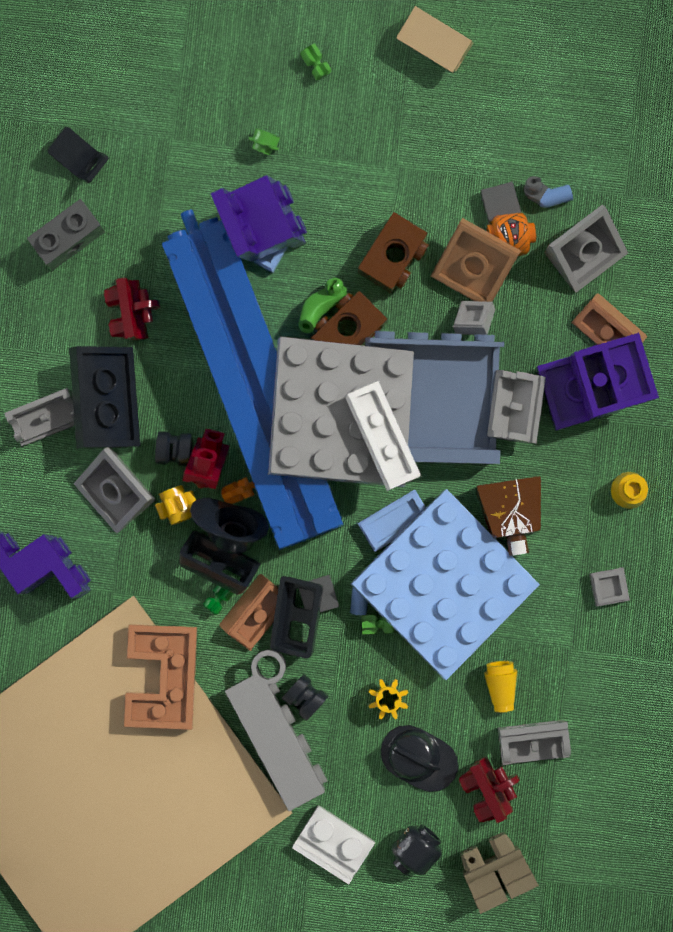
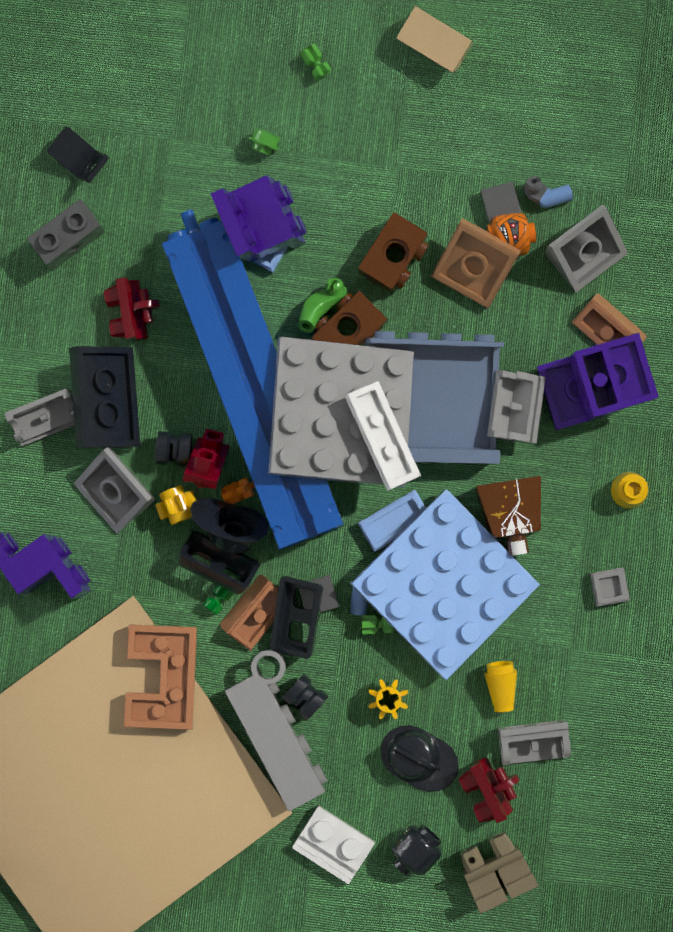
light grey tile [453,301,495,335] -> none

